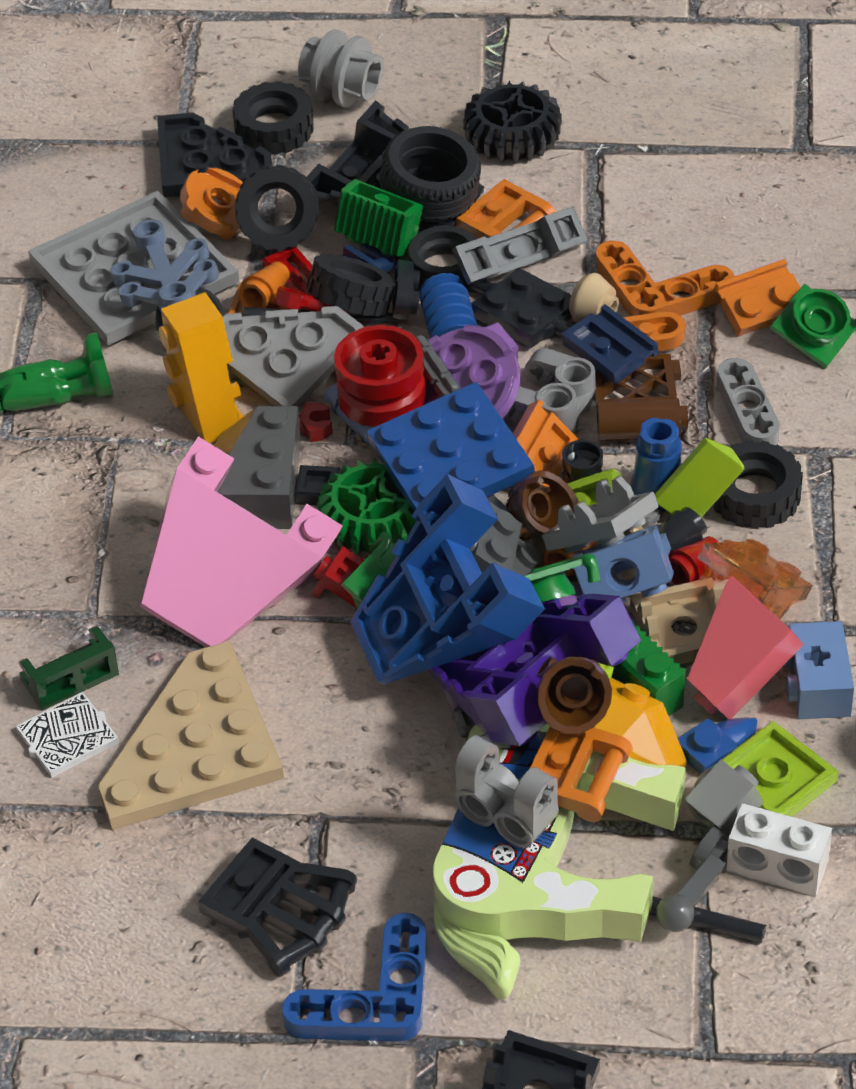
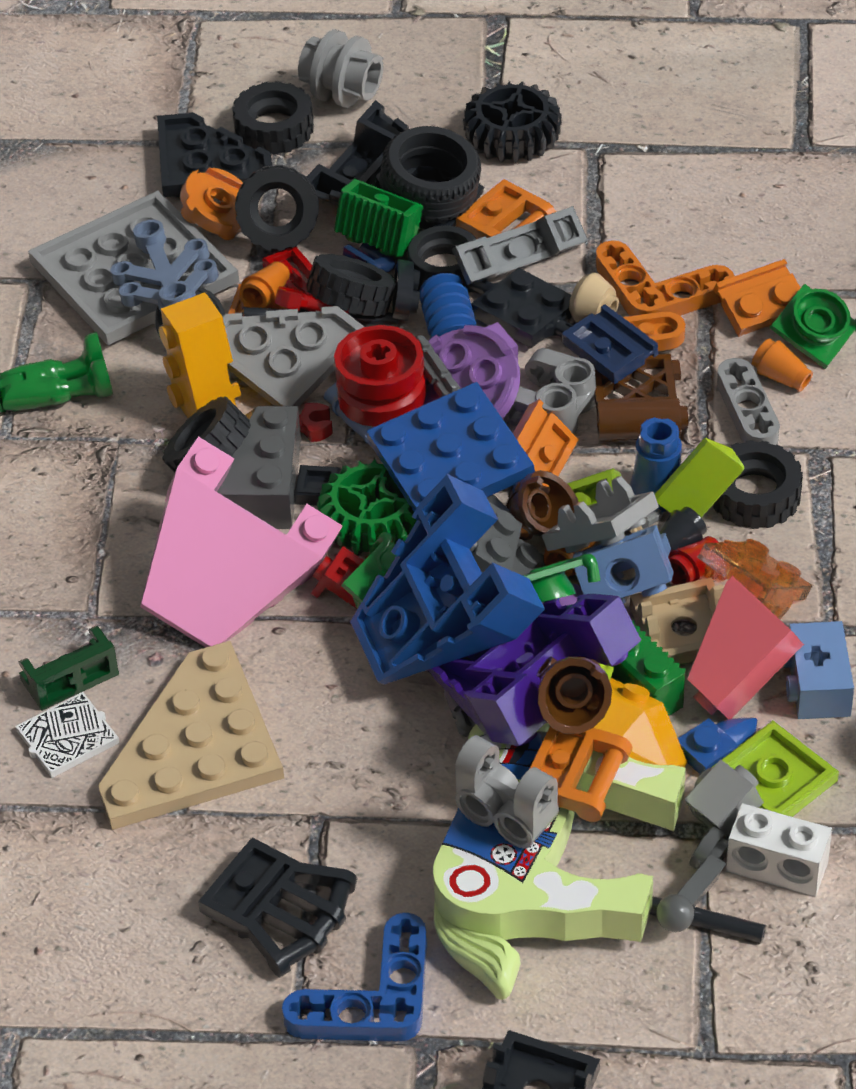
black wheel [562,440,603,483] -> none
none -> black tyre [162,396,251,473]
none -> orange cone [751,338,813,392]

